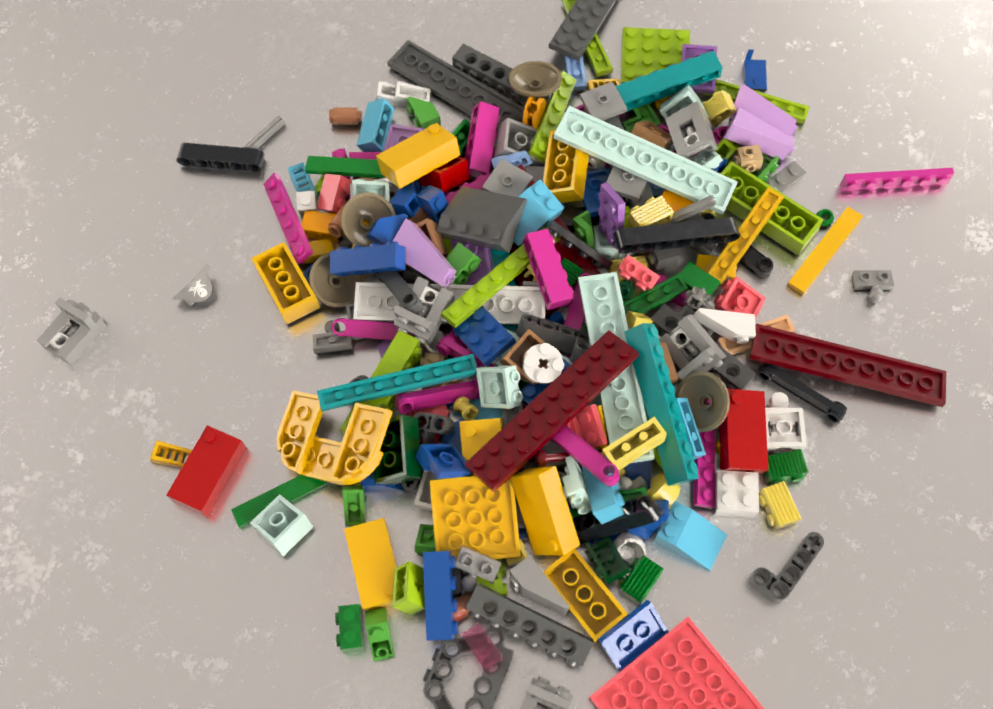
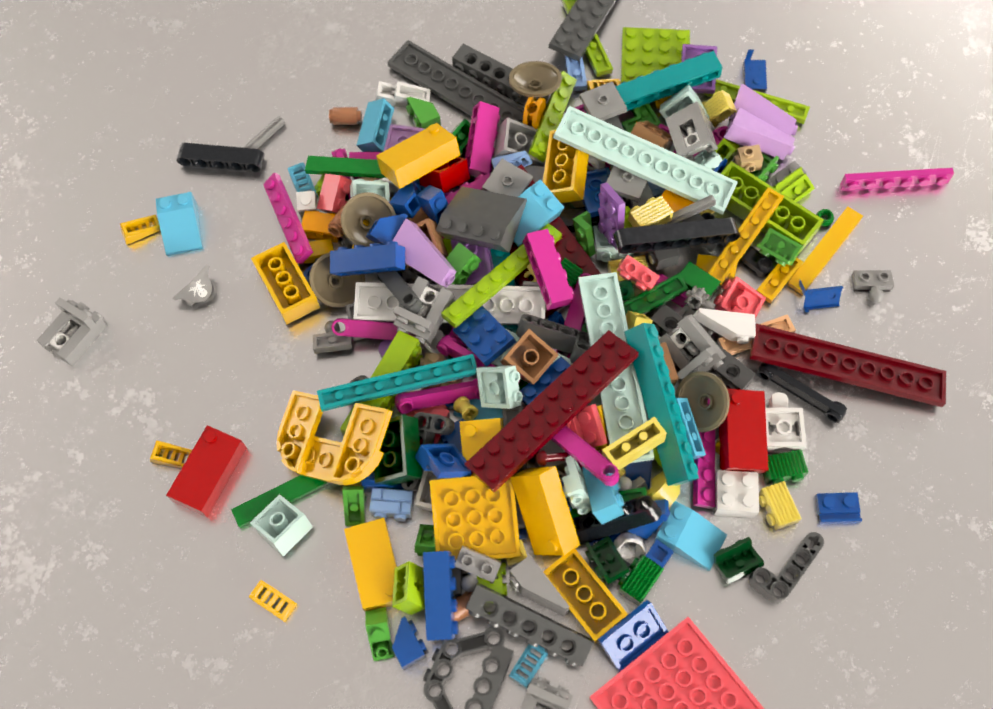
green brick [335,604,365,653] -> none
clear pink plate [461,622,504,672] -> none
white plate [523,343,564,384] -> none
black plate [544,221,613,270] -> none
none -> yellow slope [120,214,161,245]
none -> medium azure slope [155,192,203,256]
none -> yellow slope [249,580,297,622]
none -> light blue brick [369,488,414,521]
none -> blue slope [392,617,427,670]
none -> medium azure slope [509,644,548,689]
none -> blue tile [645,540,674,568]
none -> dark green bracket [714,537,764,584]
none -> bright green bracket [756,228,804,267]
none -> yellow plate [756,258,803,304]
none -> lime plate [773,167,815,202]
none -> blue piece [799,279,843,312]
none -> blue plate [815,492,862,524]

